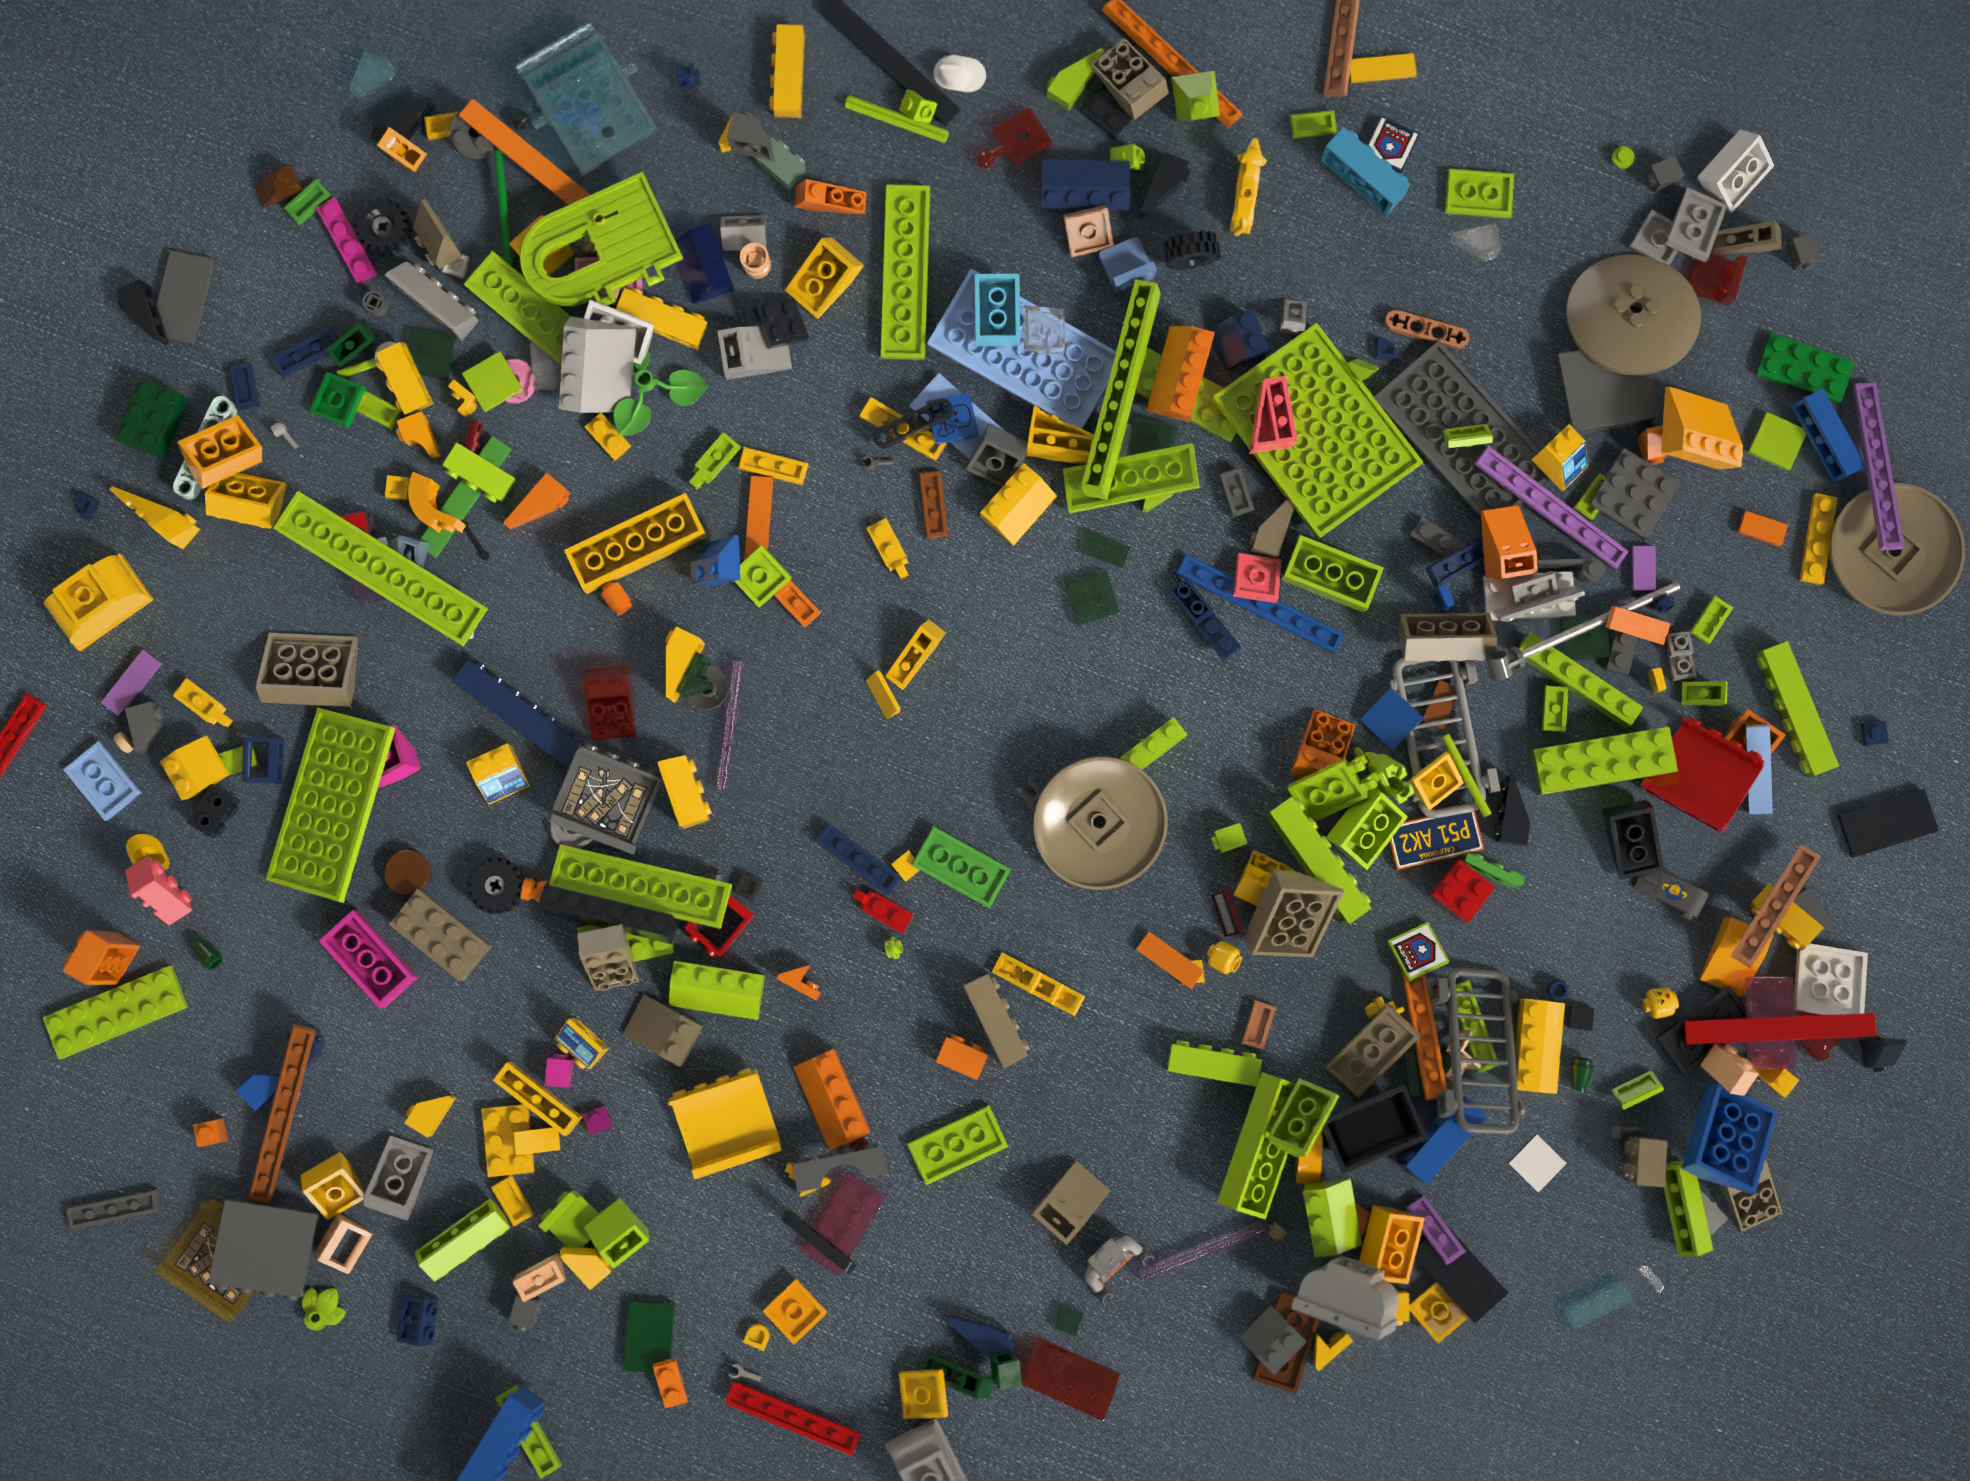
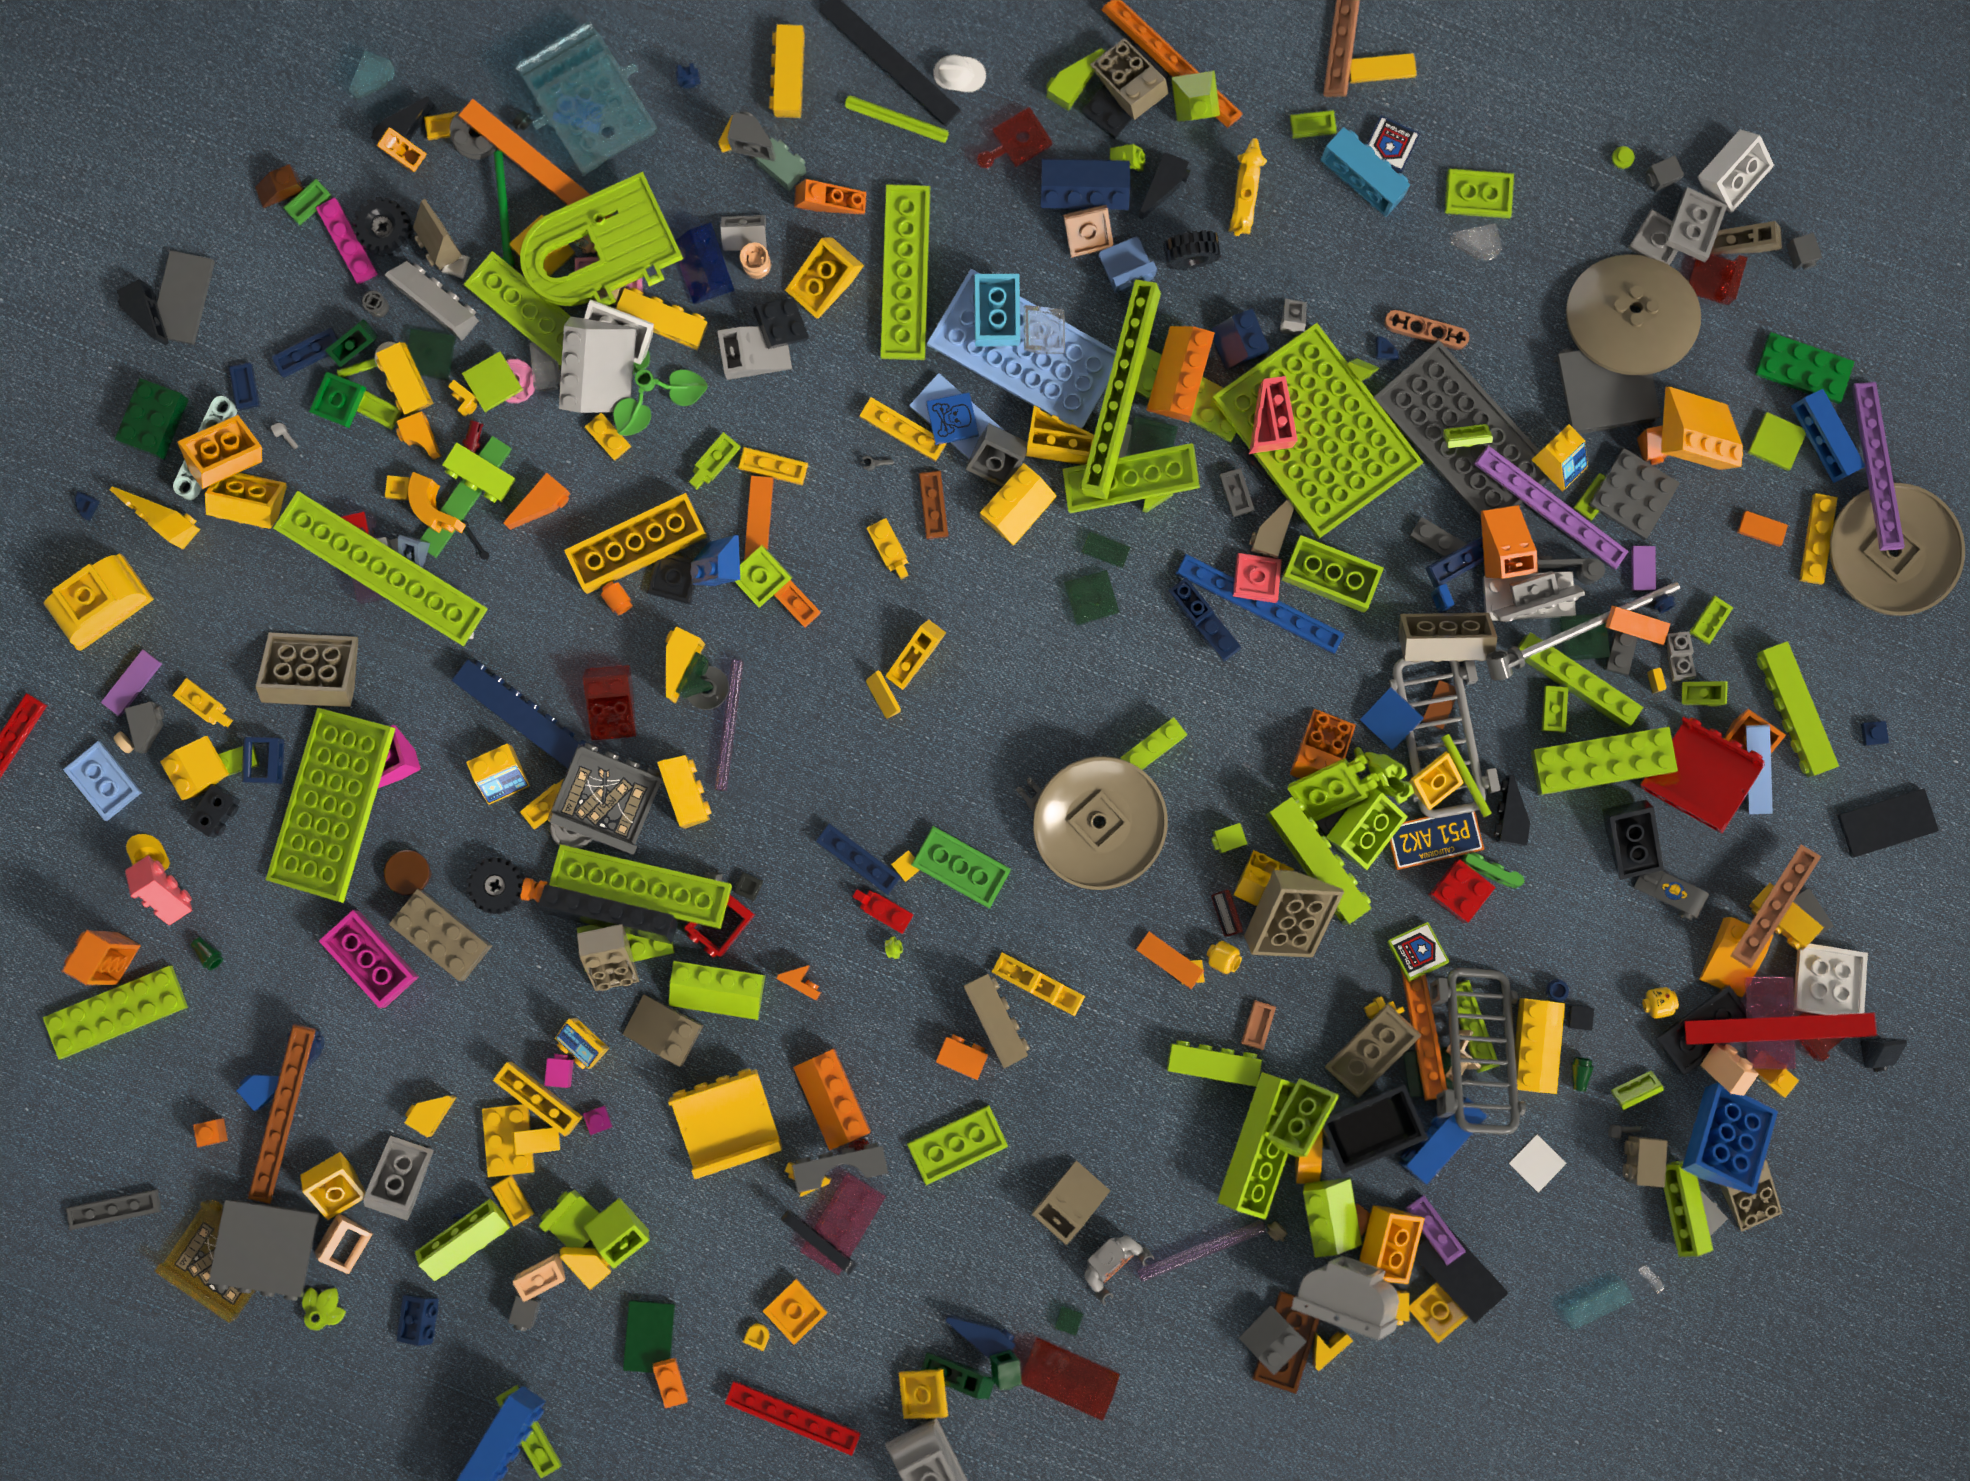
light grey hand [728,1363,762,1382] -> none
black beam [872,399,954,449] -> none
lime bracket [899,89,937,123] -> none
none -> yellow hinge [520,779,564,830]
none -> black tile [647,554,695,605]

